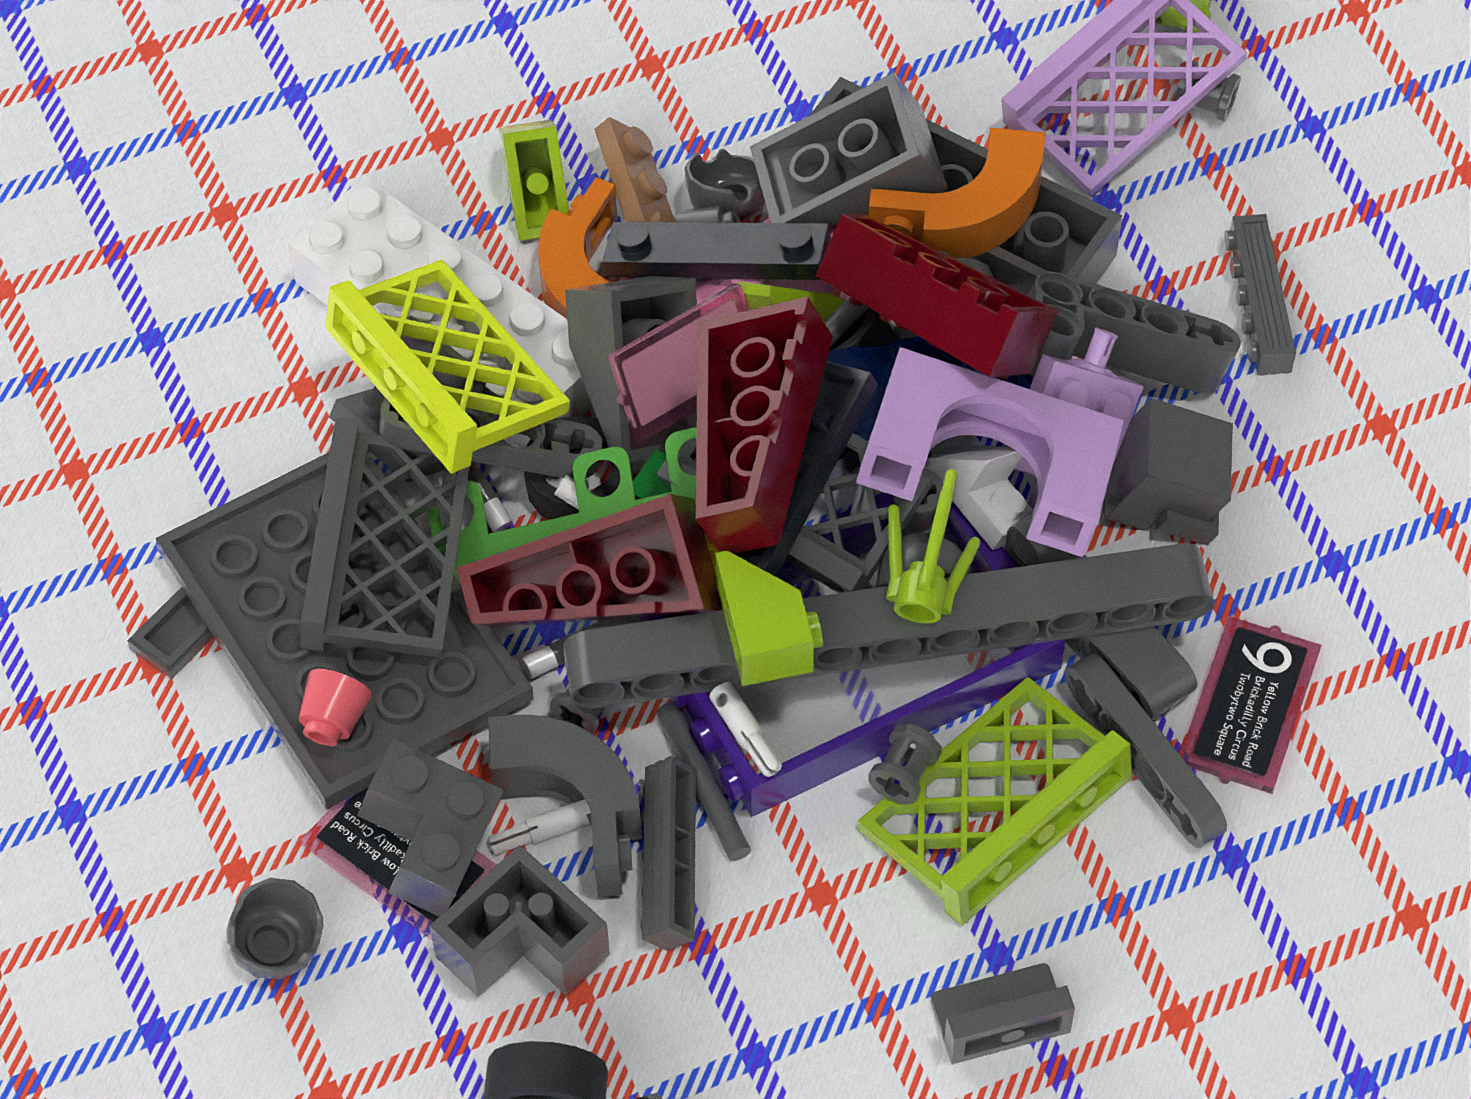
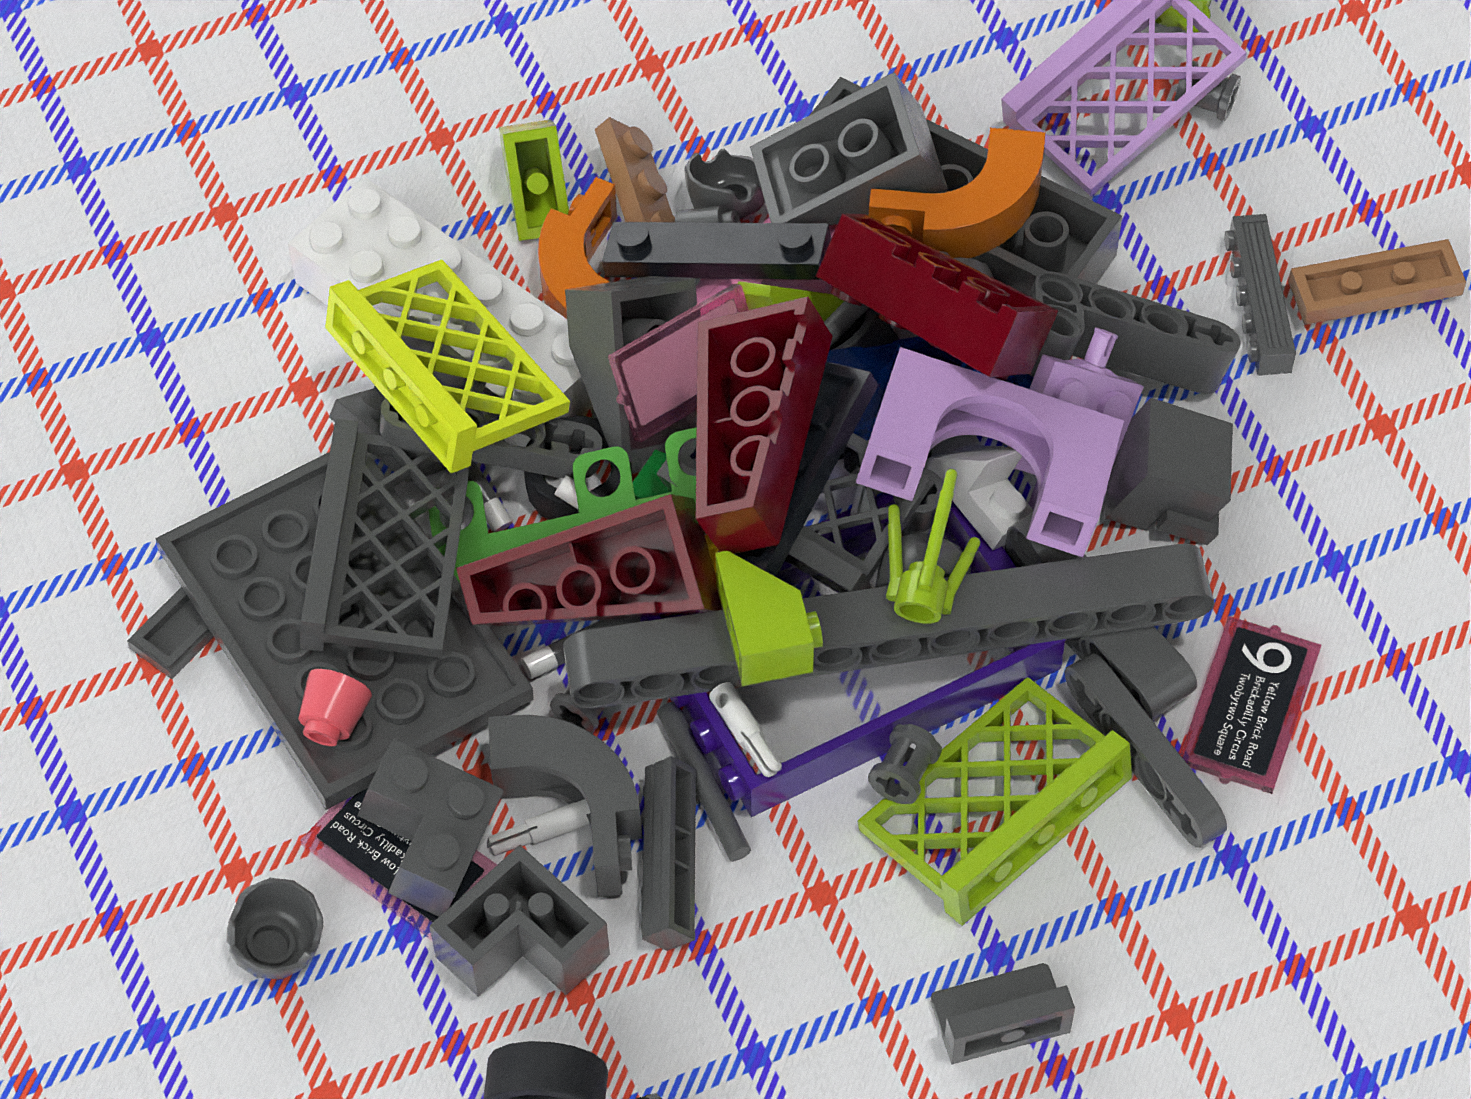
none -> medium nougat plate [1288,239,1466,325]

